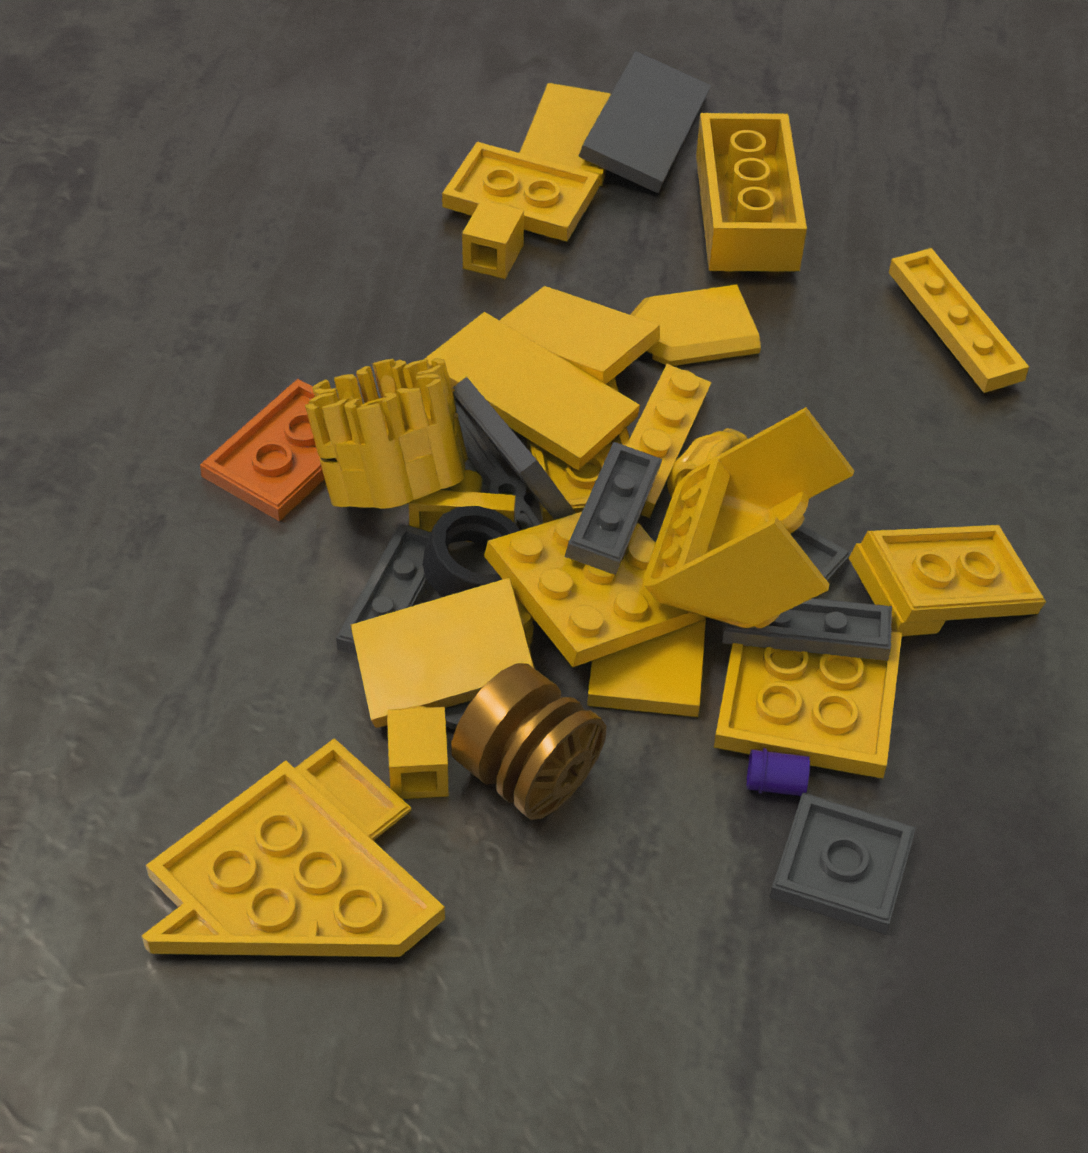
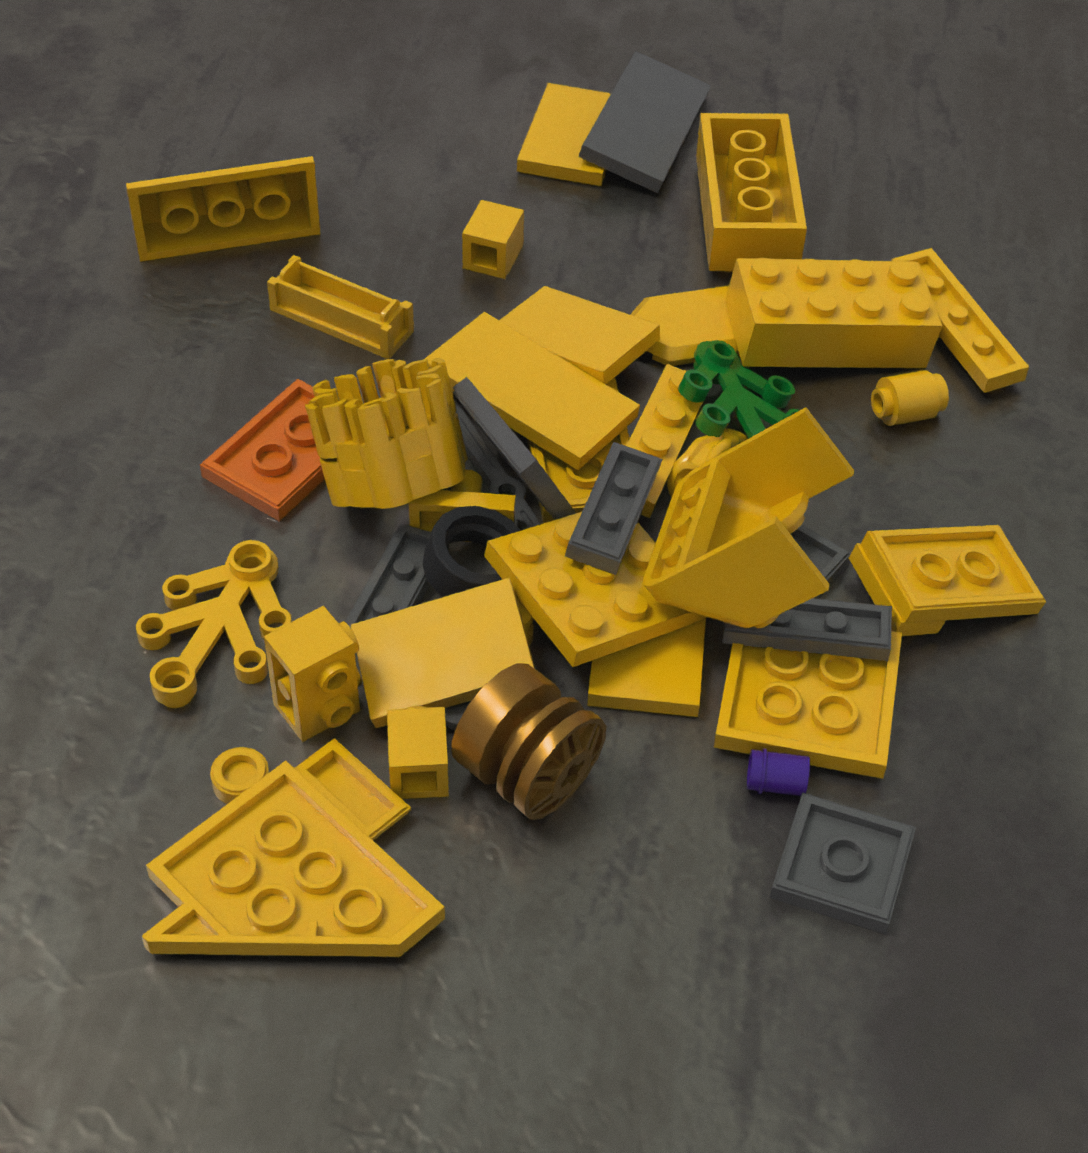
yellow plate [442,142,600,242] -> none
none -> yellow slope [126,156,321,262]
none -> yellow plant [135,540,292,708]
none -> yellow tile [210,747,269,804]
none -> yellow brick [264,605,362,742]
none -> yellow container [267,255,414,359]
none -> green plant [678,340,800,438]
none -> yellow brick [725,258,942,368]
none -> yellow brick [871,370,949,426]

